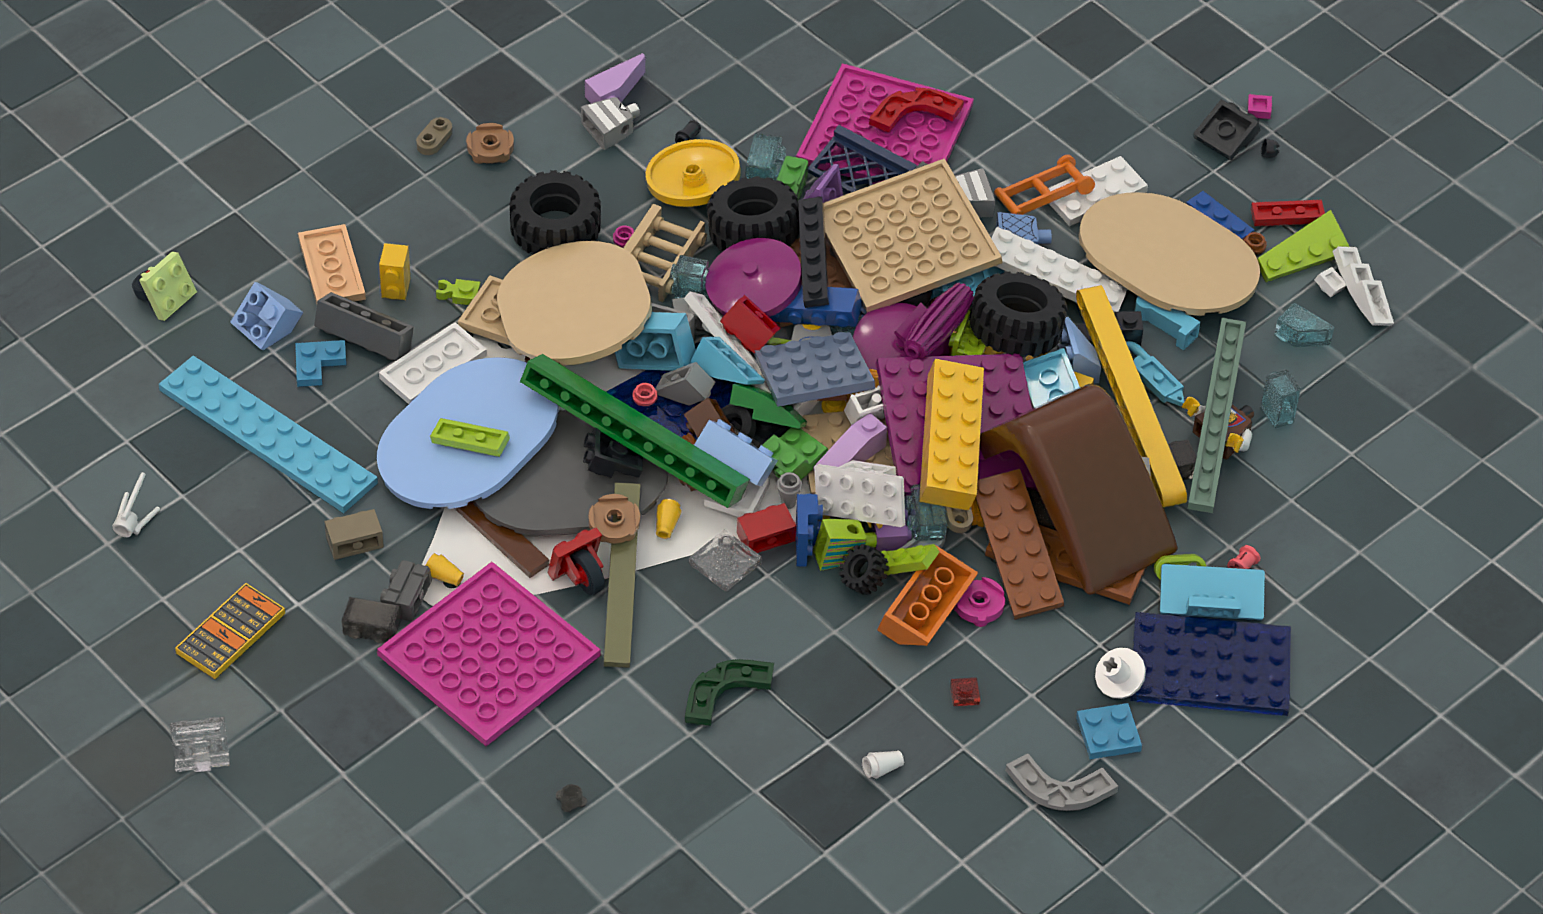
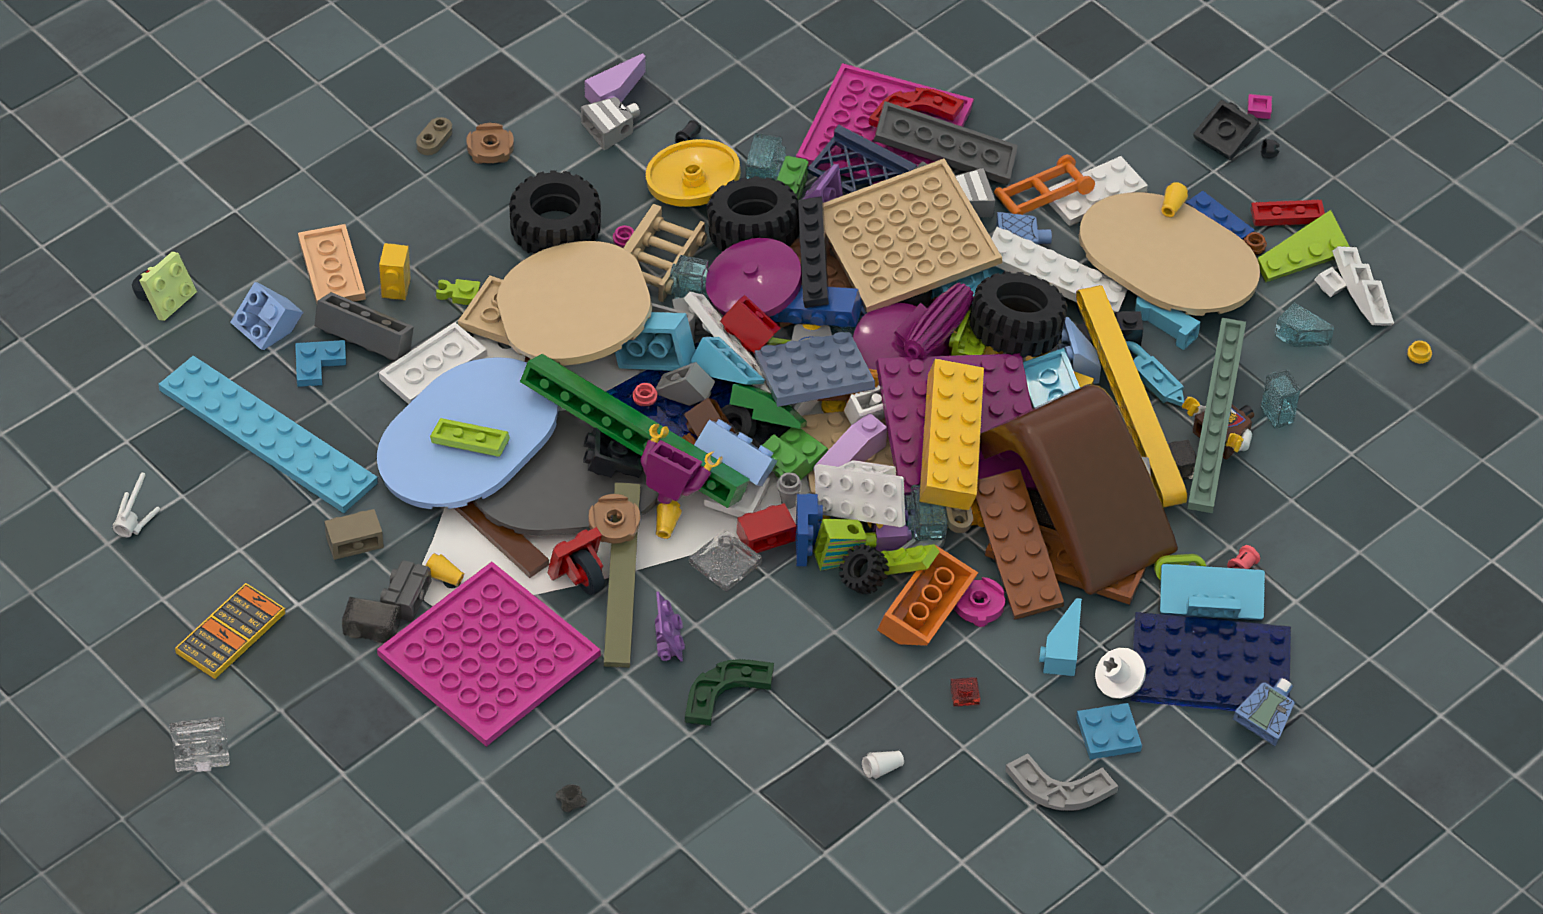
none -> magenta torso [641,424,723,504]
none -> medium lavender hinge [655,591,685,661]
none -> dark grey plate [873,101,1018,185]
none -> medium azure slope [1039,598,1081,676]
none -> yellow cone [1161,182,1188,217]
none -> torso [1233,678,1295,746]
none -> yellow plate [1407,341,1432,364]

